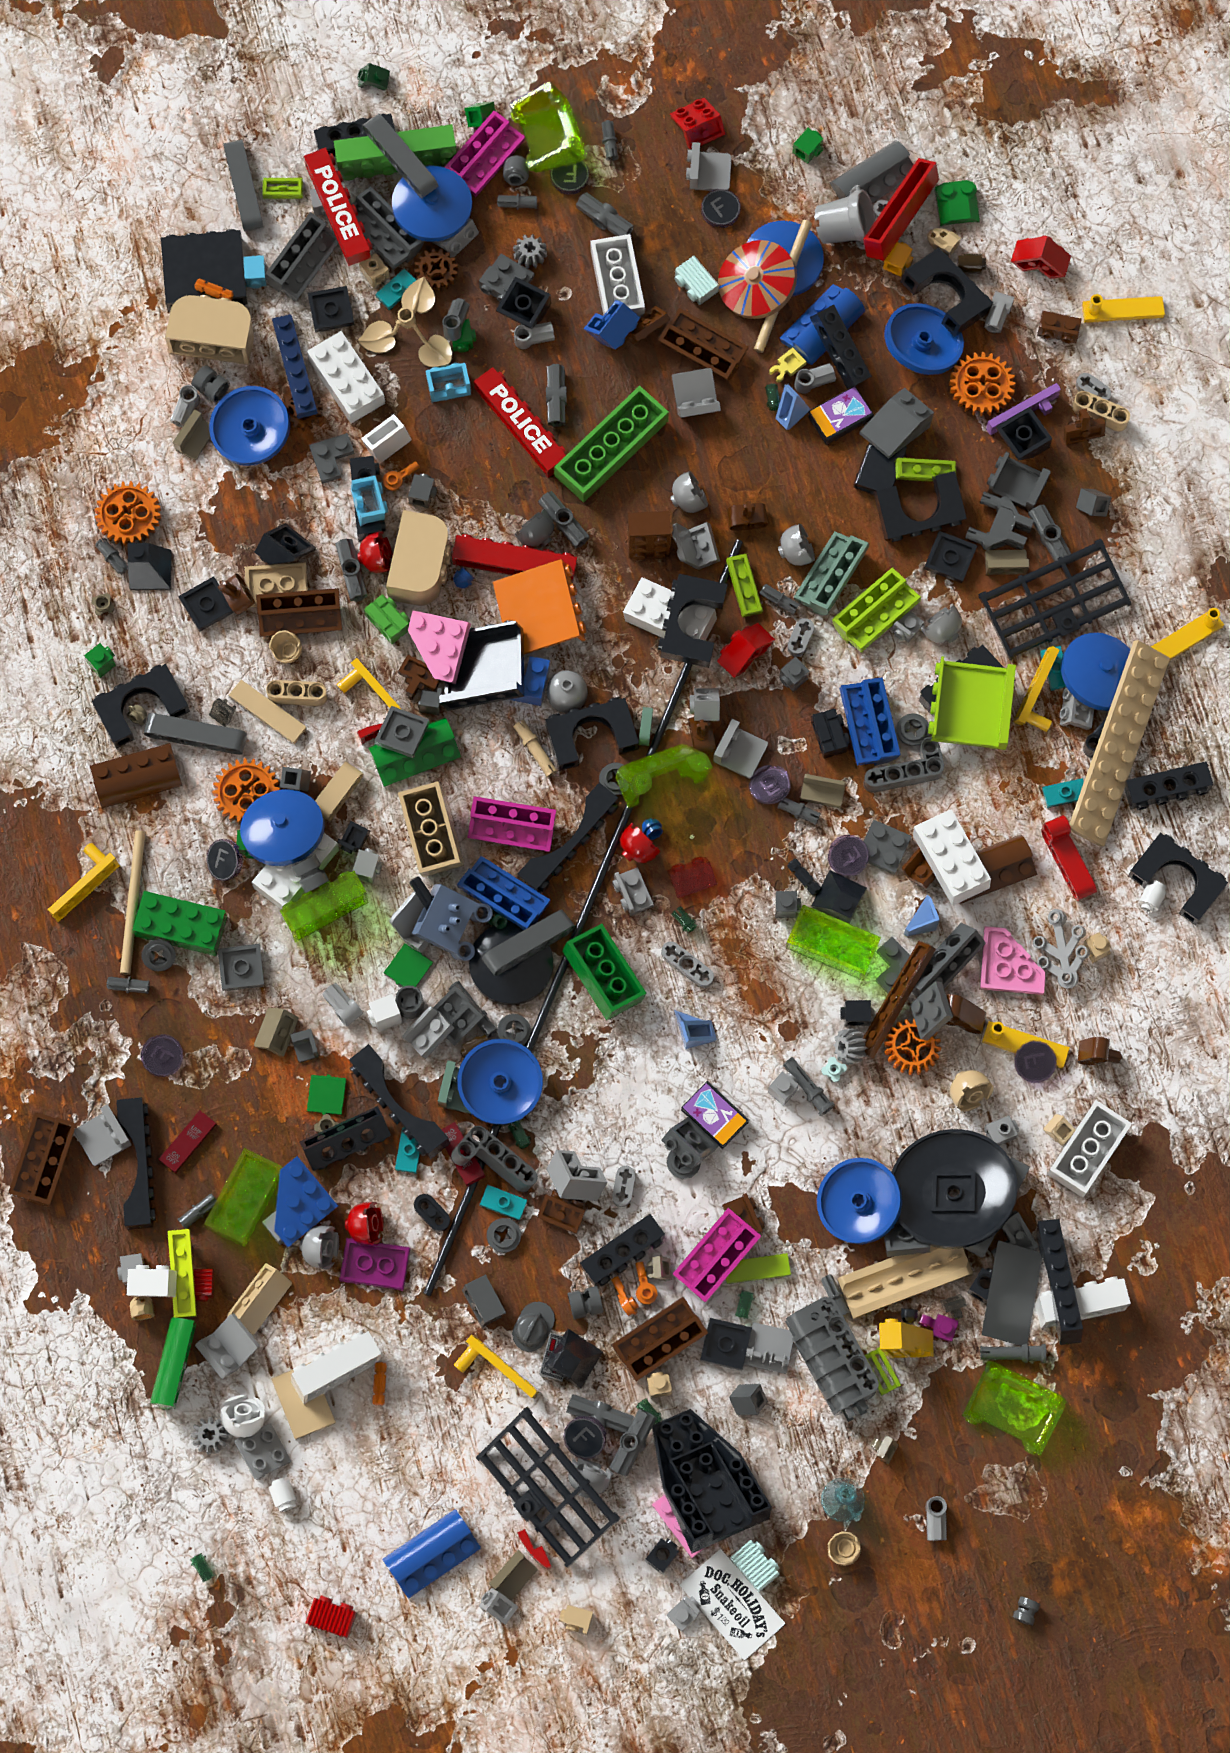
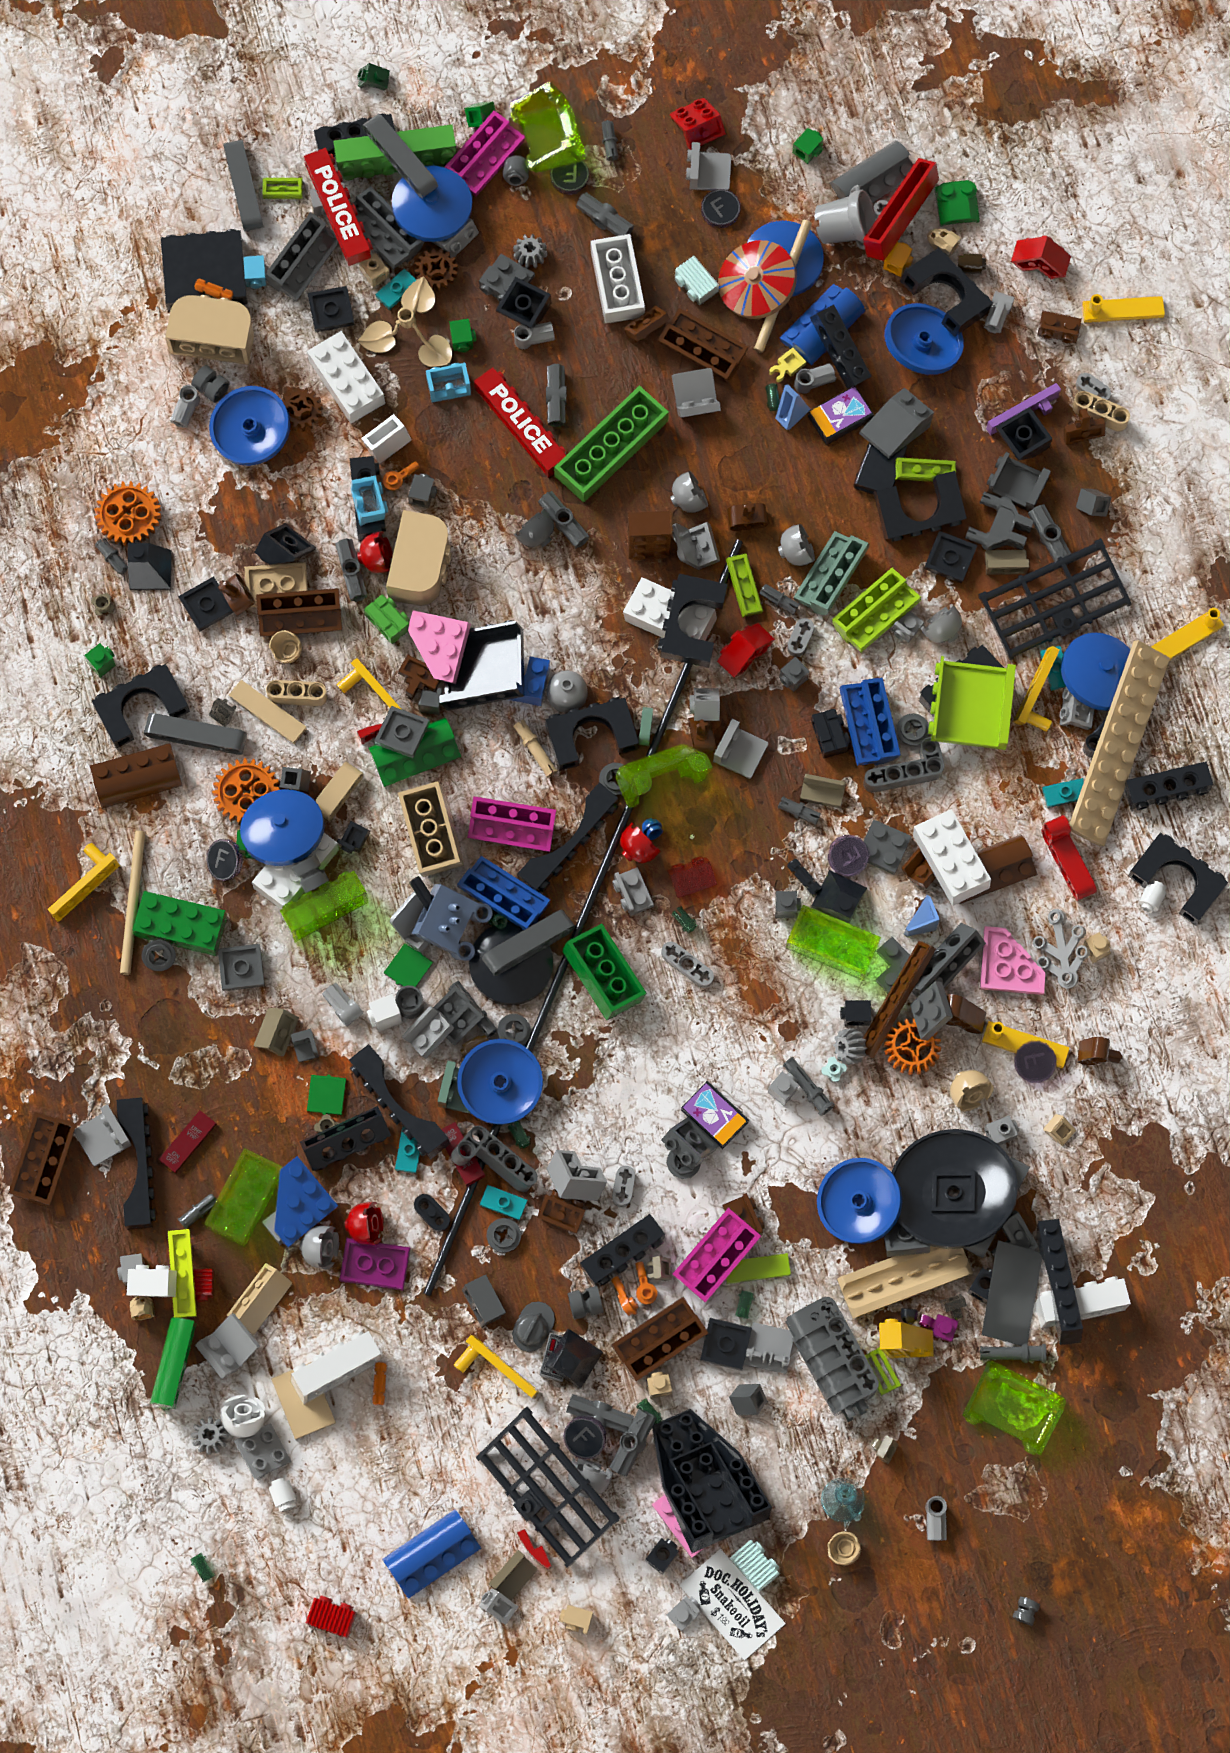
dark grey axle [107,977,150,994] -> none
dark tan plate [127,705,148,726] -> none
clear purple tile [141,1034,184,1077] -> none
dark tan panel [173,409,211,460] -> none
dark blue plate [272,314,318,419] -> none
dark grey plate [309,433,354,484] -> none
light grey brick [352,849,383,884] -> none
dark grey piece [442,298,470,341] -> none
red brick [452,534,577,583] -> none
blue plate [453,567,474,589] -> none
orange panel [493,559,587,655] -> none
dark grey axle [497,194,537,210] -> none
blue brick [584,300,640,350] -> none
medium blue slope [674,1010,717,1049] -> none
clear purple tile [749,765,791,804] -> none
dark grey axle [821,1274,850,1316] -> none
orange gear [949,352,1016,416] -> none
white brick [1047,1100,1132,1198] -> none

